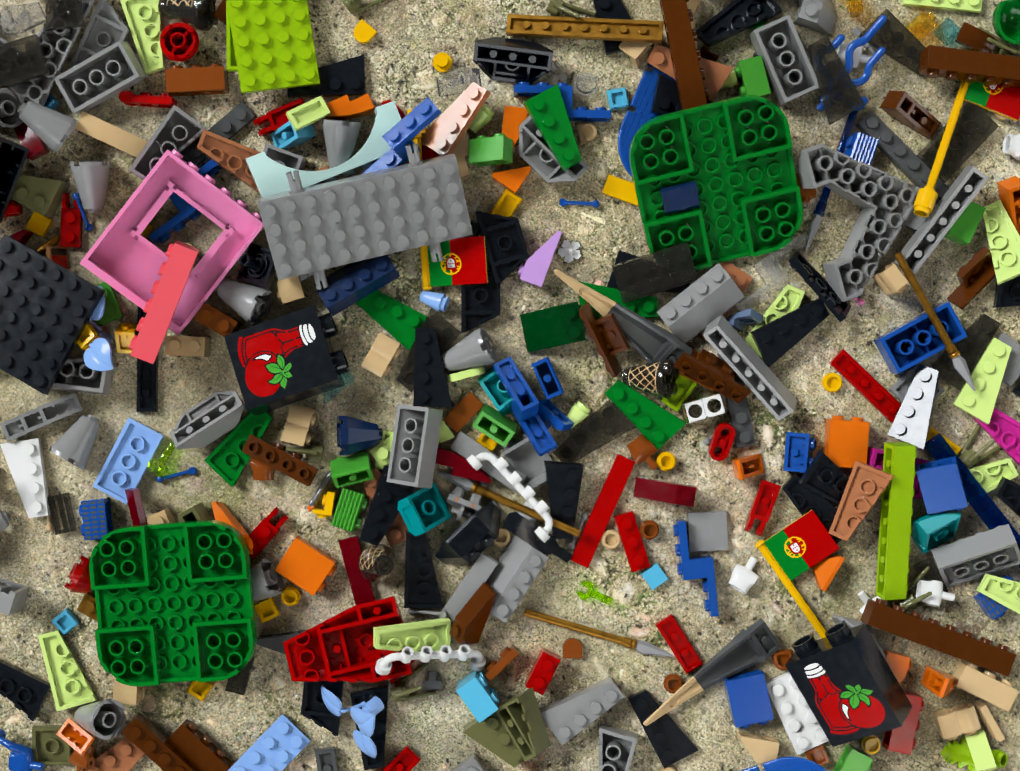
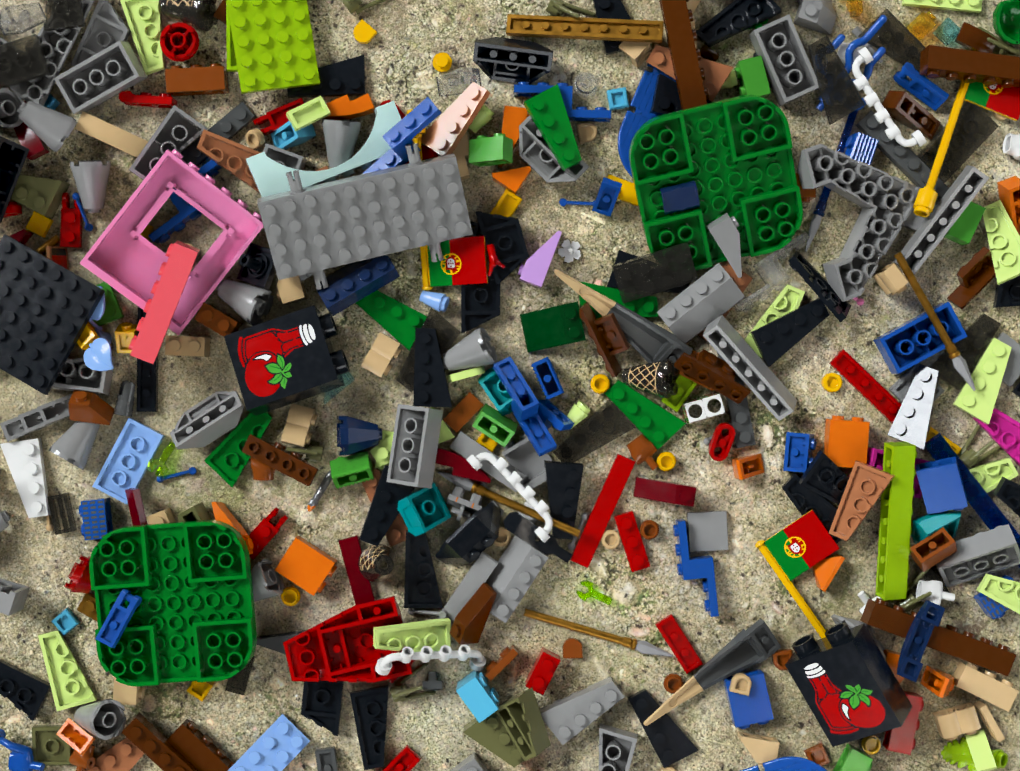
yellow plate [254,597,281,623] -> none
yellow bracket [312,490,337,518] -> none
light blue plant [321,685,384,759] -> none
bright green brick [331,487,369,532] -> none
medium azure tile [641,563,668,590] -> none
sand blue slope [726,308,763,332] -> none
white piece [728,557,759,594] -> none
red hinge [744,479,781,536] -> none
white plate [766,671,829,755] -> none
none -> dark orange slope [68,390,115,425]
none -> blue plate [95,588,142,648]
none -> dark grey hinge [114,380,136,417]
none -> tan tile [246,128,265,149]
none -> red bar [486,244,505,276]
none -> yellow plate [590,374,610,394]
none -> blue slope [592,177,622,217]
none -> light grey slope [707,213,742,278]
none -> tan tile [729,673,752,696]
none -> white bar [852,47,927,147]
none -> blue plate [893,62,949,111]
none -> dark blue slope [897,600,946,683]
none -> dark orange brick [910,527,957,572]

